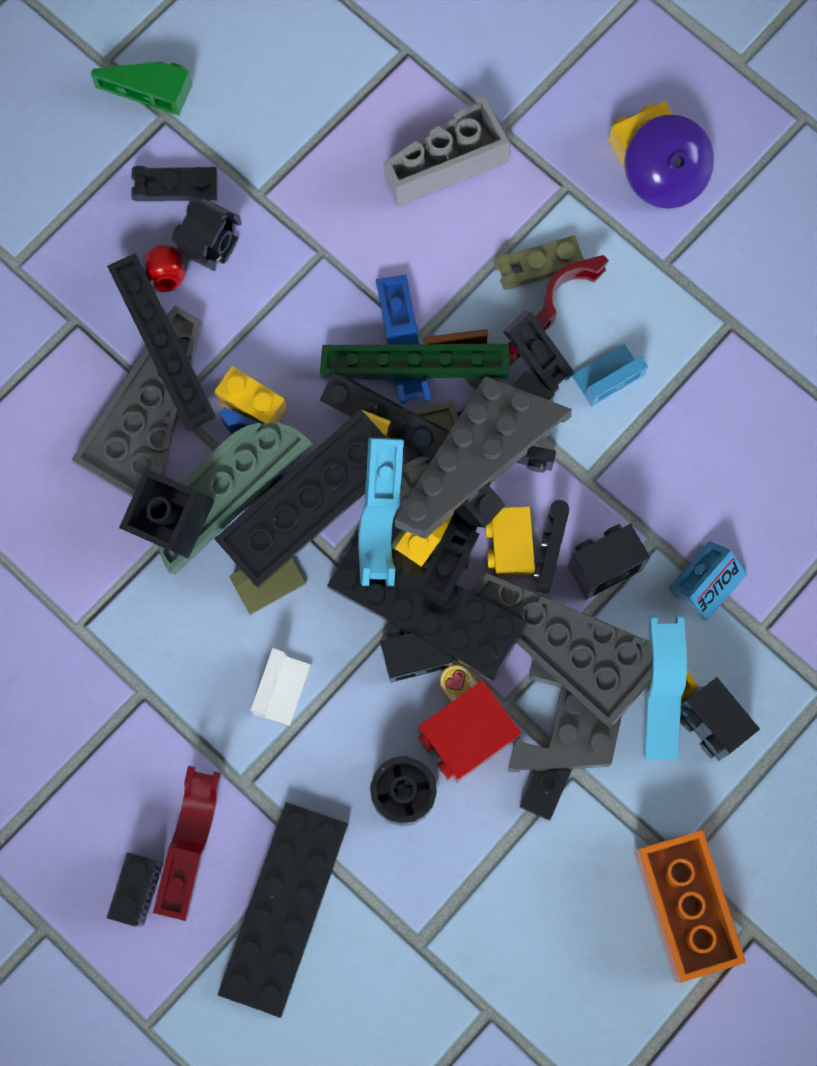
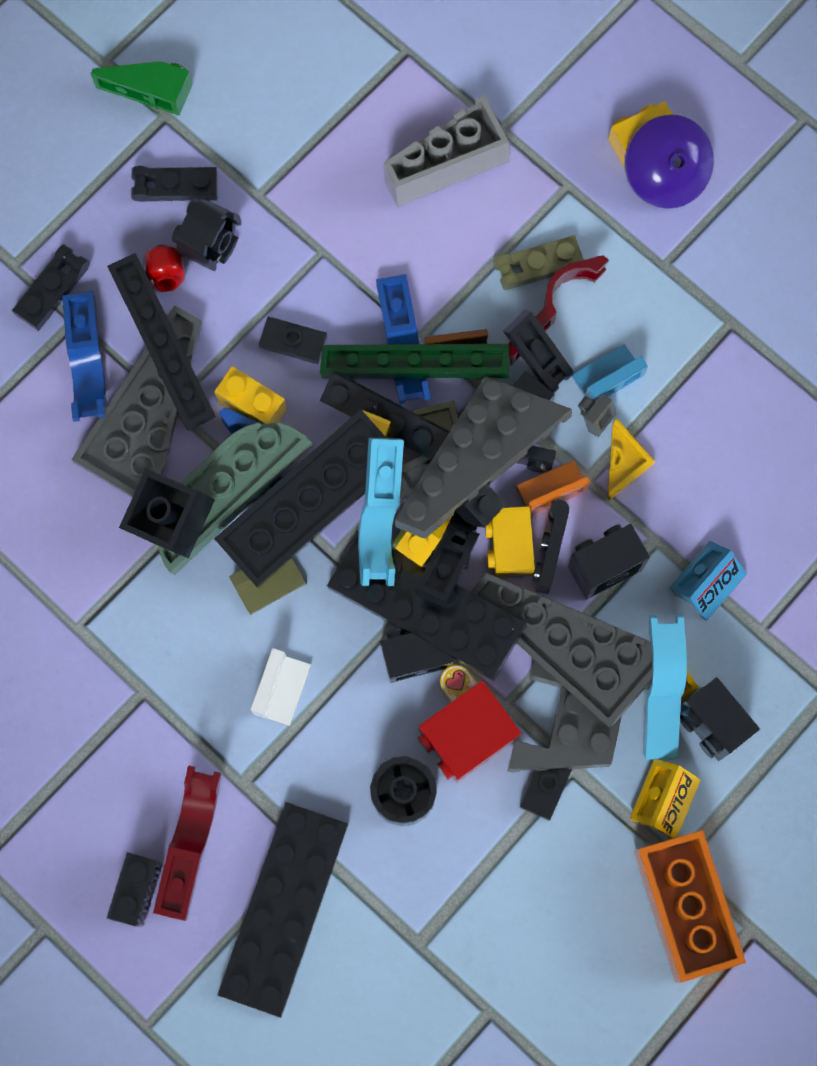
none -> black plate [12,244,90,331]
none -> blue piece [62,291,106,422]
none -> black plate [258,316,328,365]
none -> orange panel [516,461,590,515]
none -> dark grey tile [577,394,617,438]
none -> yellow tile [607,419,655,500]
none -> yellow panel [629,759,701,839]

